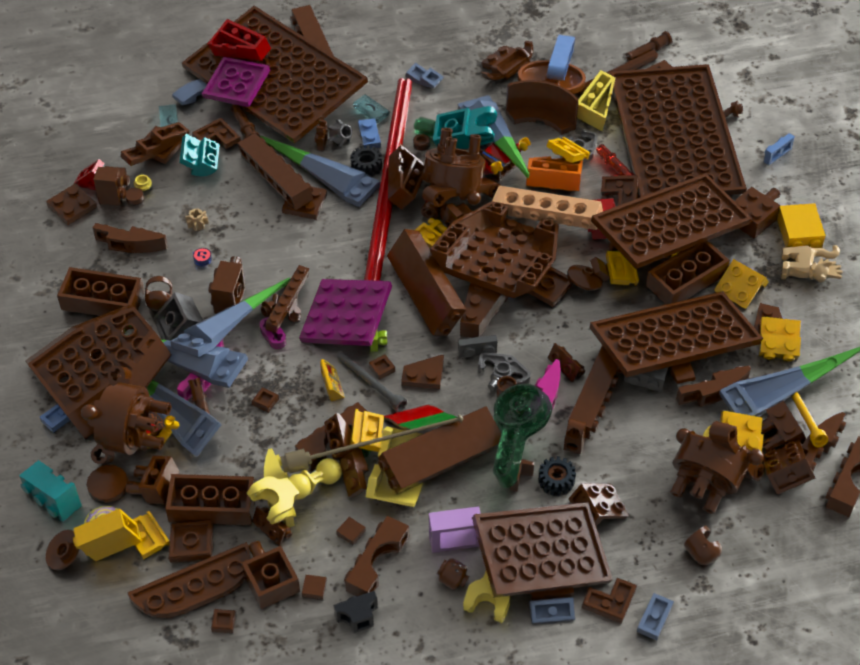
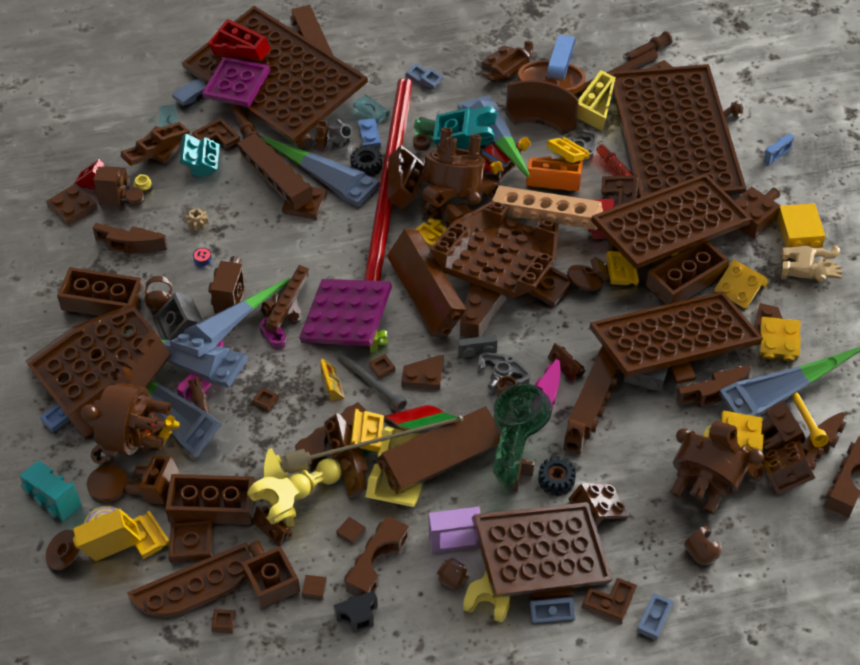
none -> reddish brown tile [296,134,315,151]

